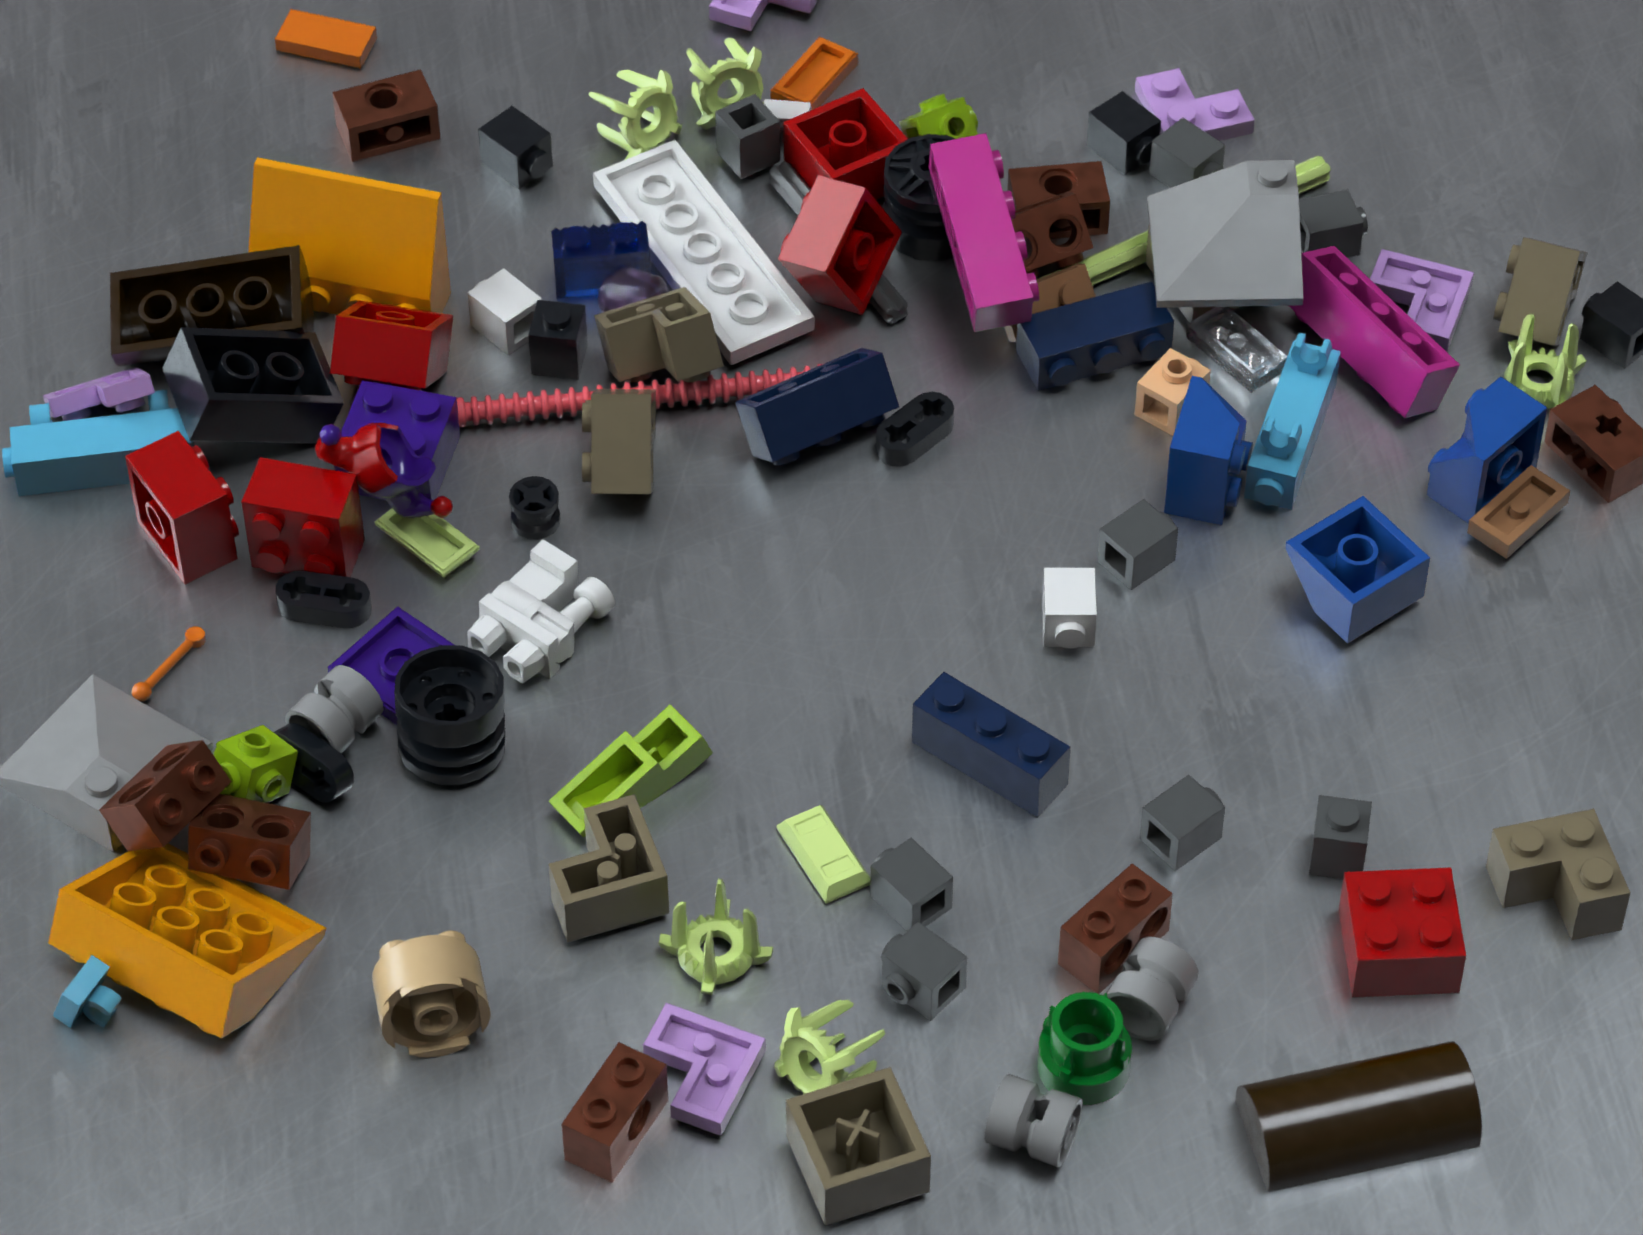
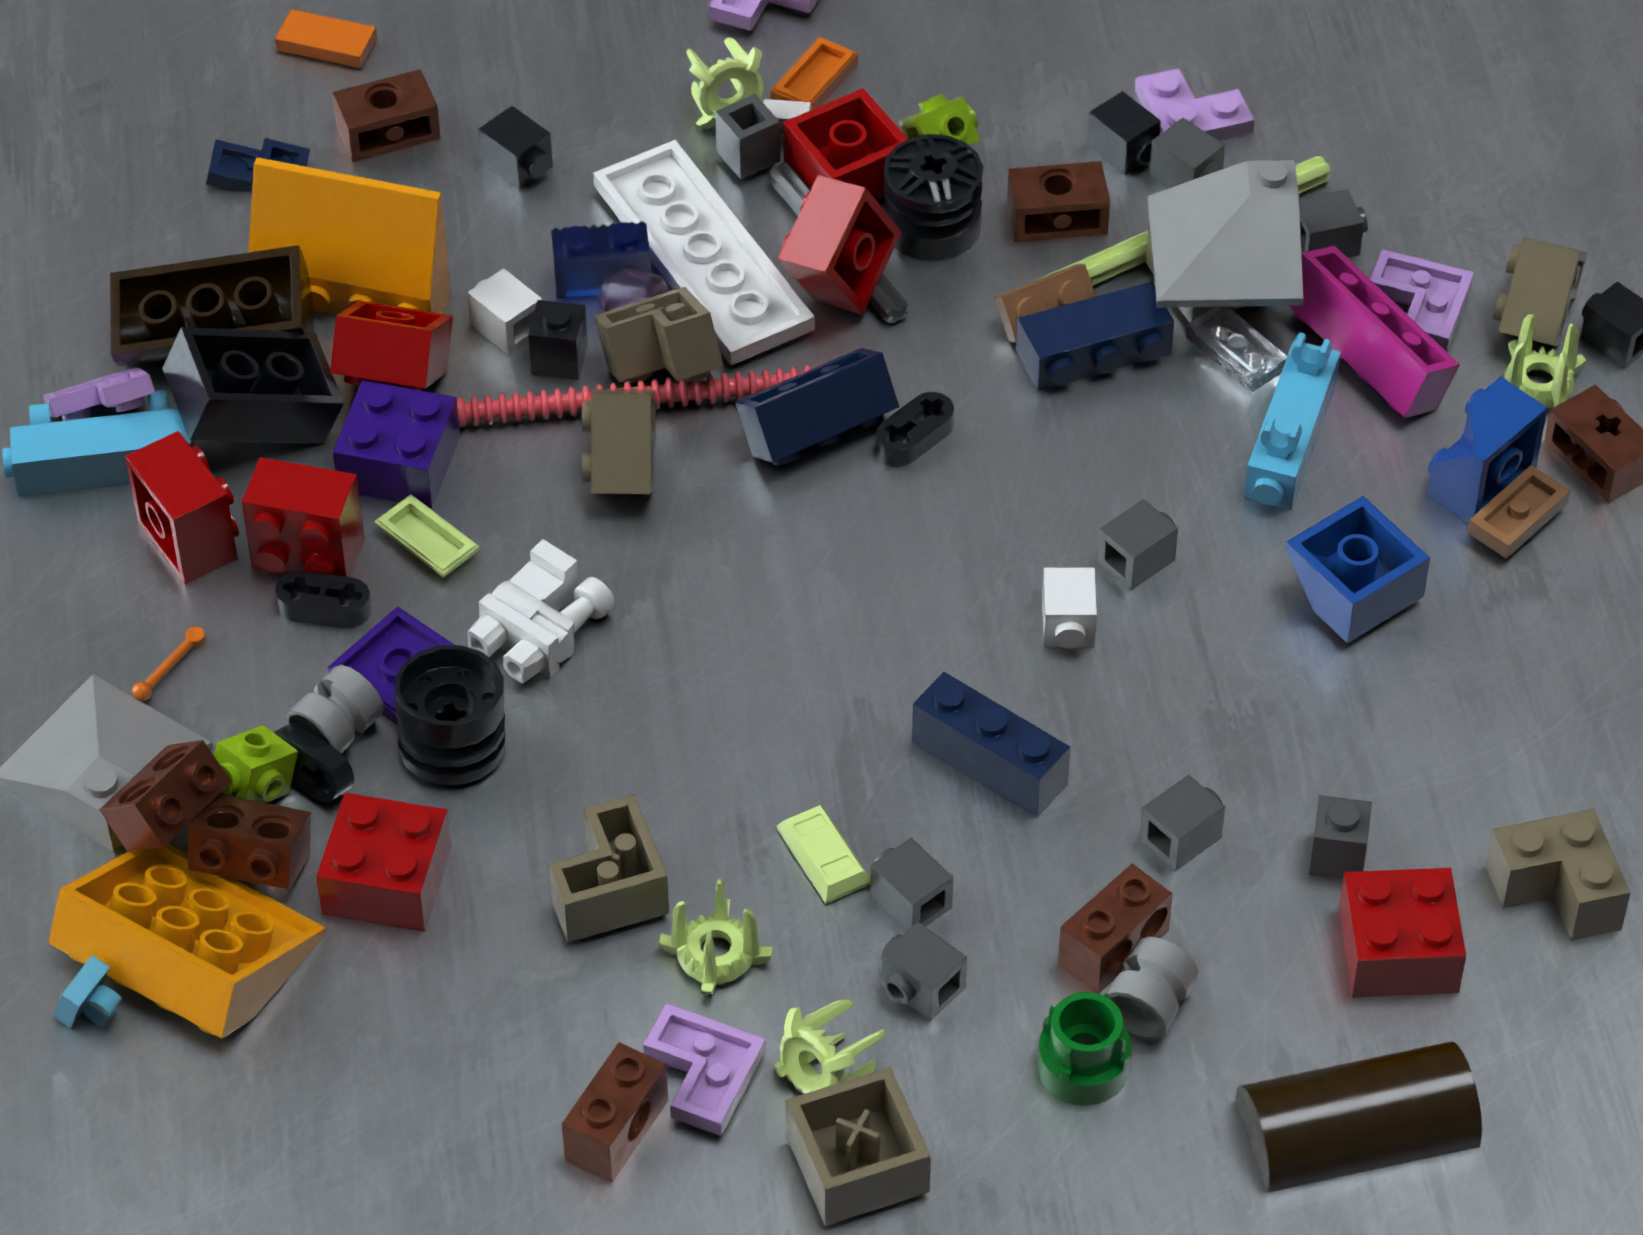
piece [315,423,453,518] -> none
tan brick [372,930,490,1058] -> none
black wheel [509,476,561,540] -> none
lime slope [549,704,713,838] -> none
yellowish green piece [589,70,682,160] -> none
dark pink brick [929,133,1039,332] -> none
light grey wheel [985,1074,1083,1167] -> none
copper brick [1011,191,1094,277] -> none
light nougat brick [1135,348,1211,436] -> none
blue slope [1164,376,1253,525] -> none
none -> dark blue slope [206,138,310,191]
none -> red brick [316,792,452,931]

